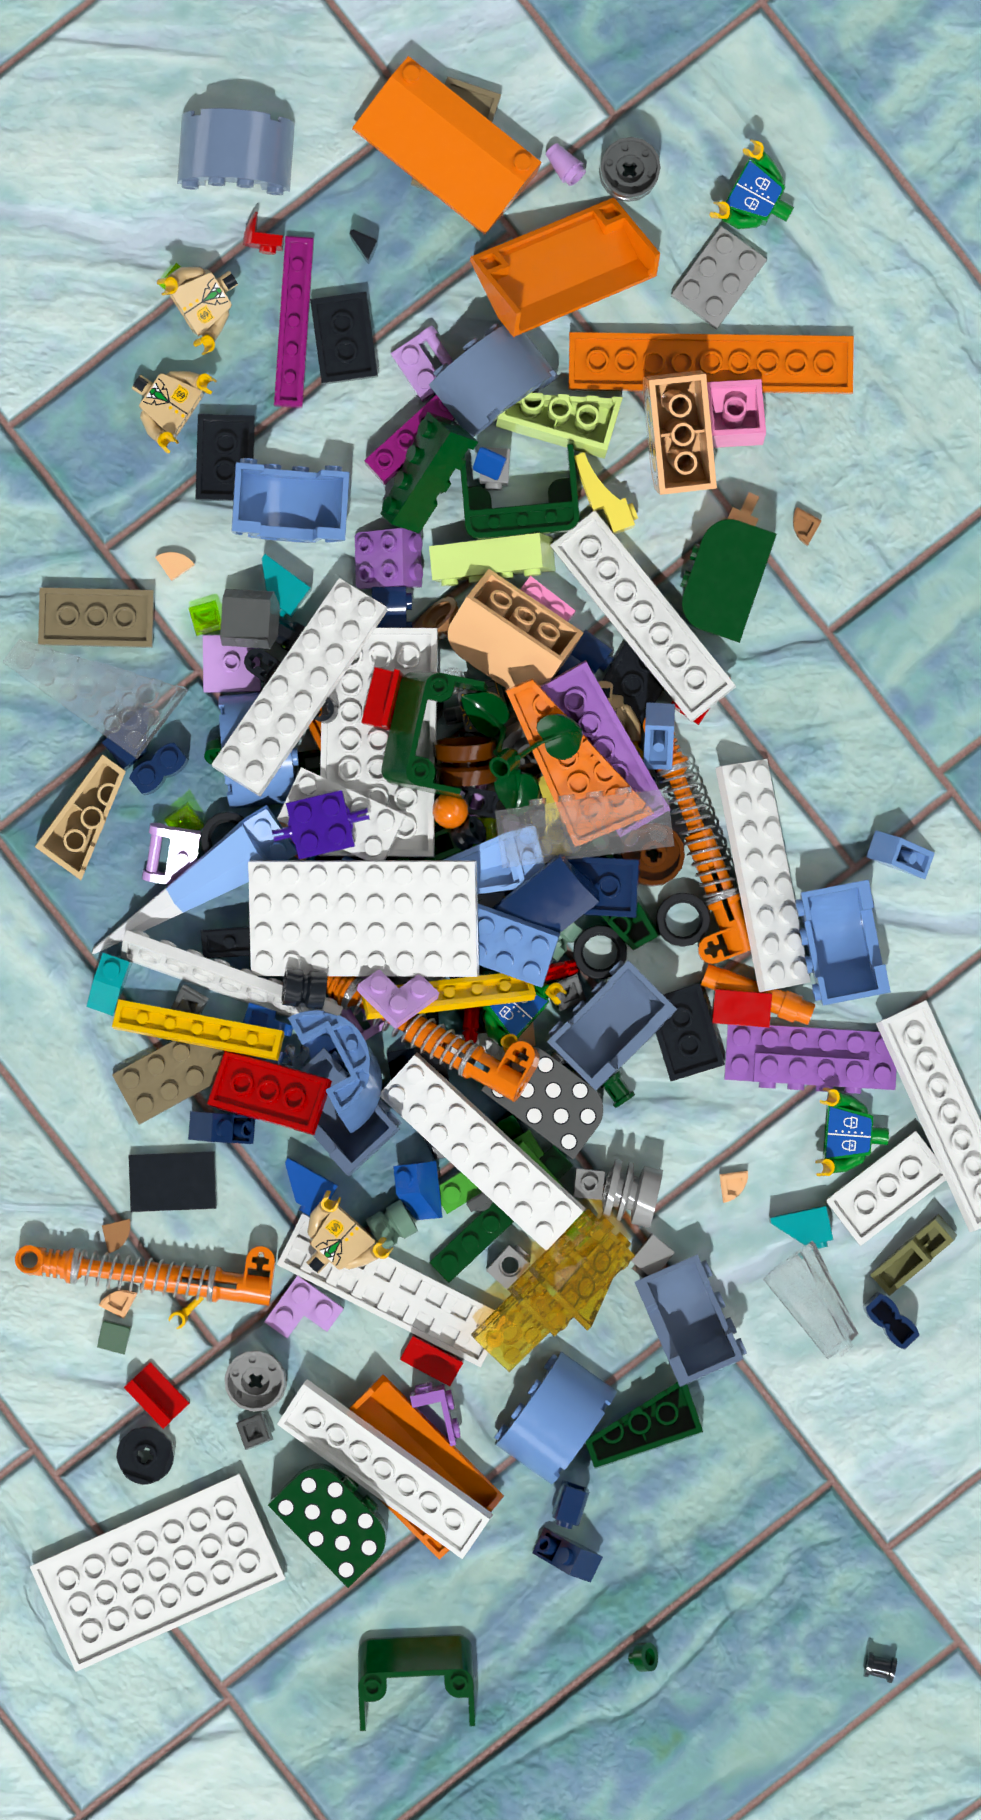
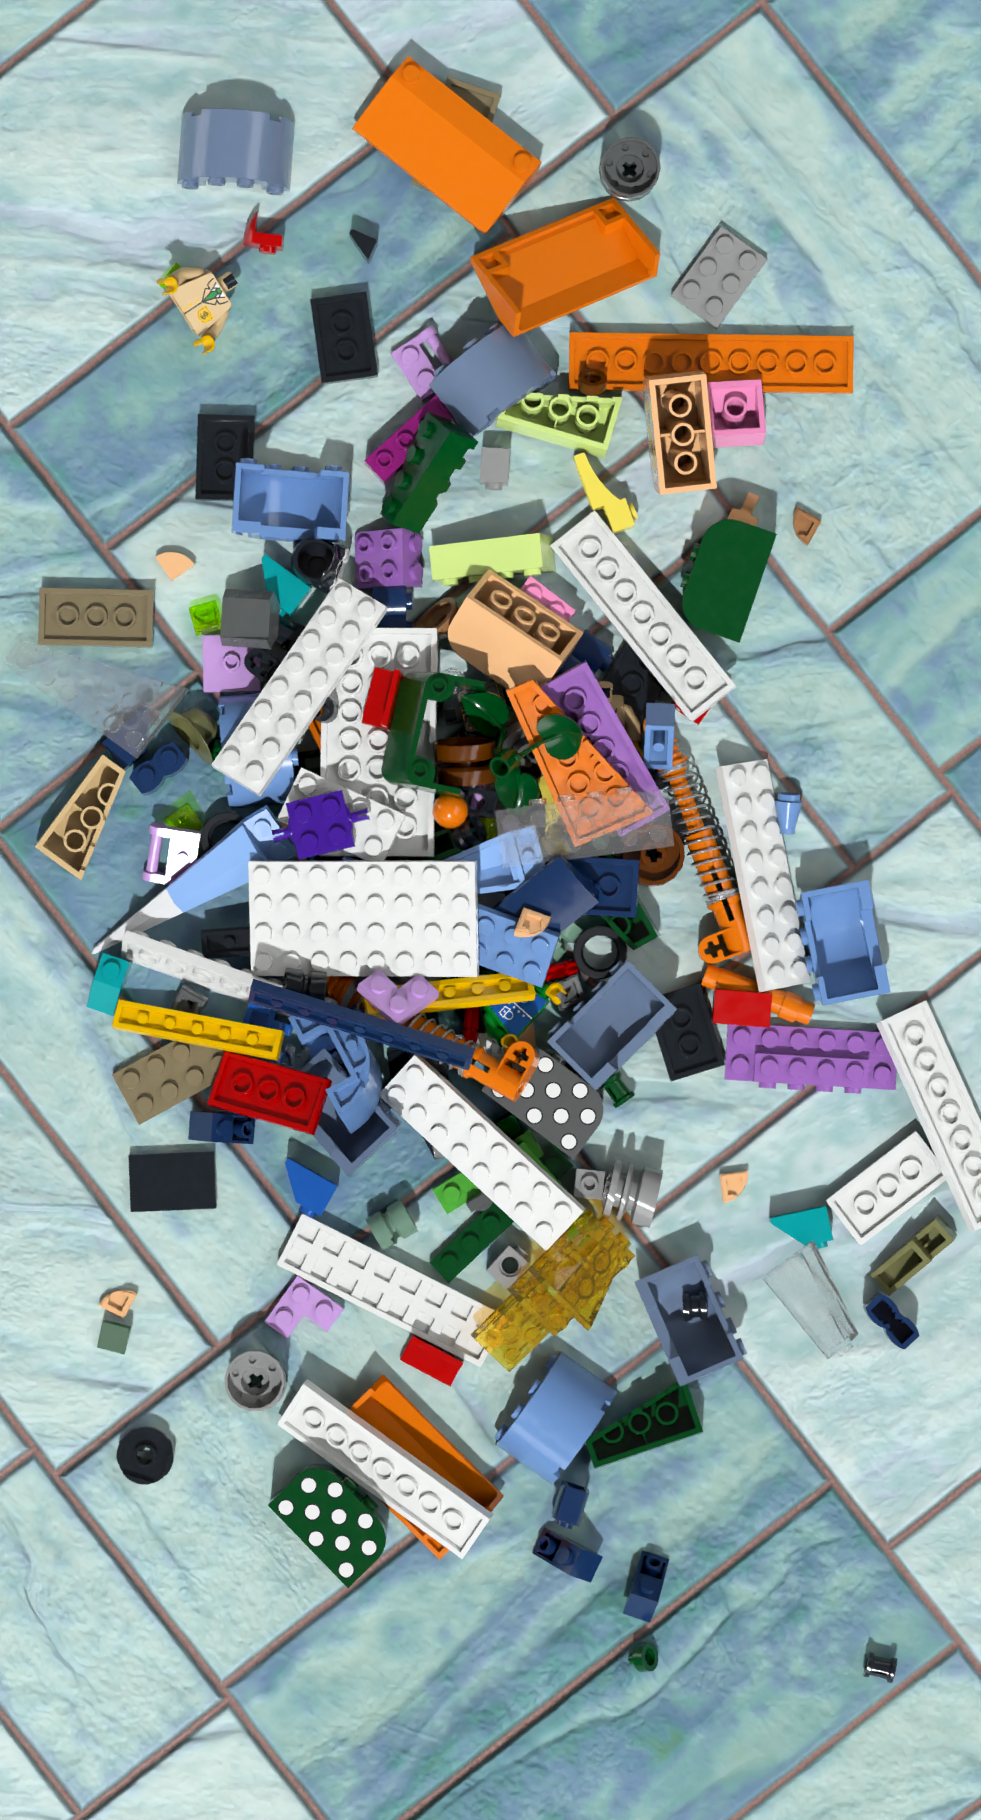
orange piece [15,1245,276,1306] -> none
white plate [30,1473,286,1672] -> none
medium nougat tile [102,1219,131,1253] -> none
red panel [124,1362,190,1429] -> none
tan torso [132,371,217,453] -> none
yellow hand [169,1297,204,1329] -> none
dark grey tile [236,1413,274,1450] -> none
magenta tile [274,236,314,408] -> none
tan torso [306,1190,394,1274] -> none
dark green windscreen [358,1634,475,1731] -> none
blue slope [393,1161,443,1220] -> none
medium lavender bracket [410,1382,461,1446] -> none
dark green windscreen [460,444,580,540] -> none
blue slope [473,447,506,480] -> none
lavender cone [545,143,586,186] -> none
light grey brick [630,1234,675,1278] -> none
black tyre [655,892,710,947] -> none
torso [709,139,794,229] -> none
torso [815,1087,889,1176] -> none
medium blue slope [866,831,935,879] -> none
none -> olive piece [169,707,217,765]
none -> dark blue tile [248,979,475,1070]
none -> black piece [290,538,350,594]
none -> light nougat tile [513,908,551,937]
none -> reddish brown tile [578,369,607,397]
none -> dark blue slope [623,1550,669,1622]
none -> black wheel [682,1291,708,1321]
none -> medium blue cone [774,792,803,834]

